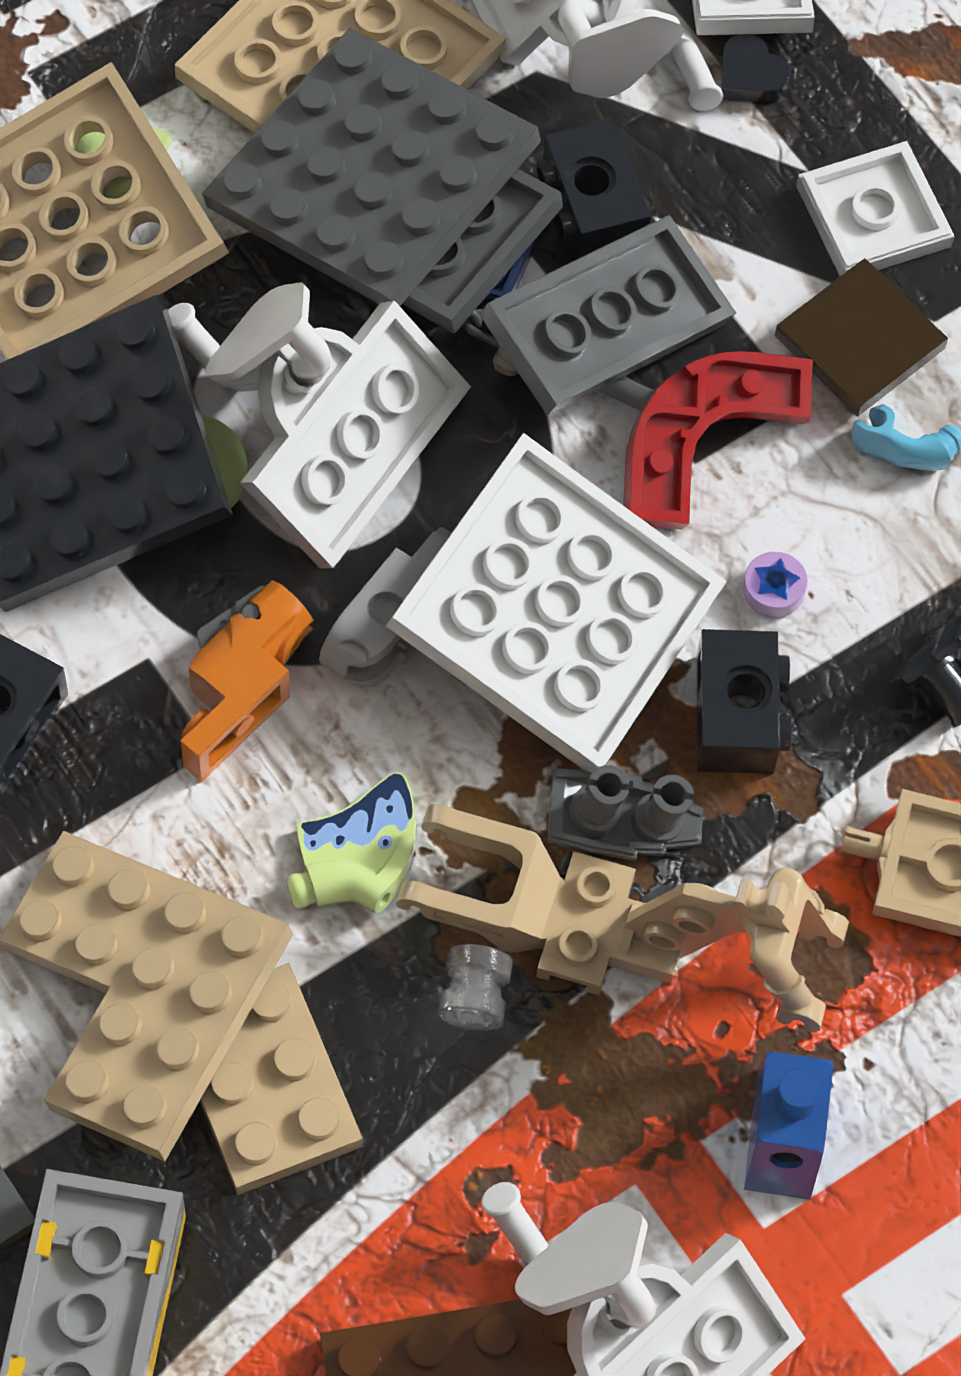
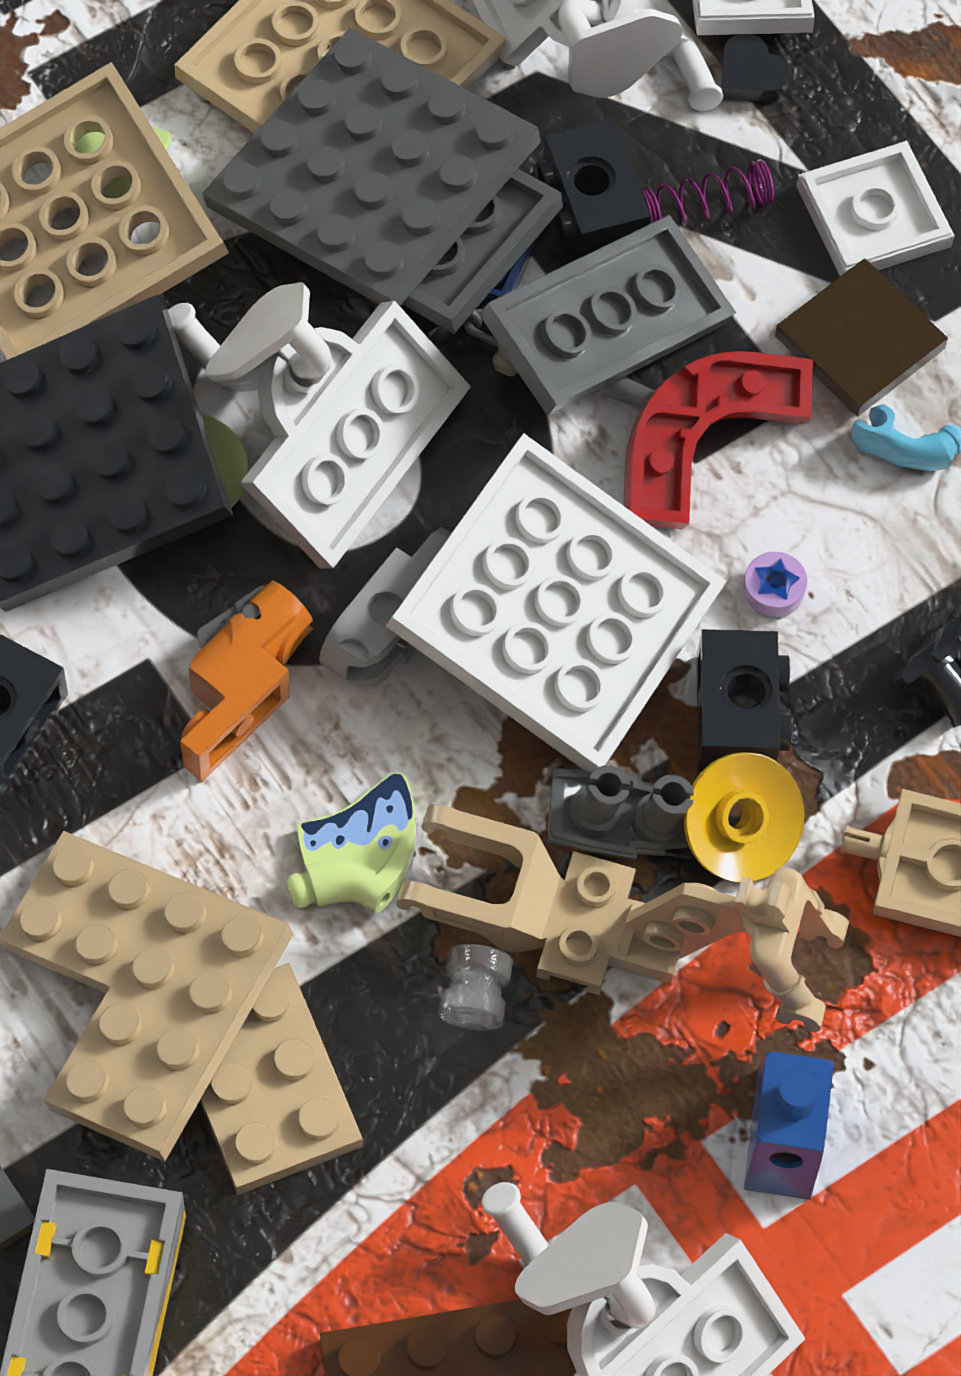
none -> magenta piece [641,159,774,226]
none -> yellow dish [684,753,805,882]

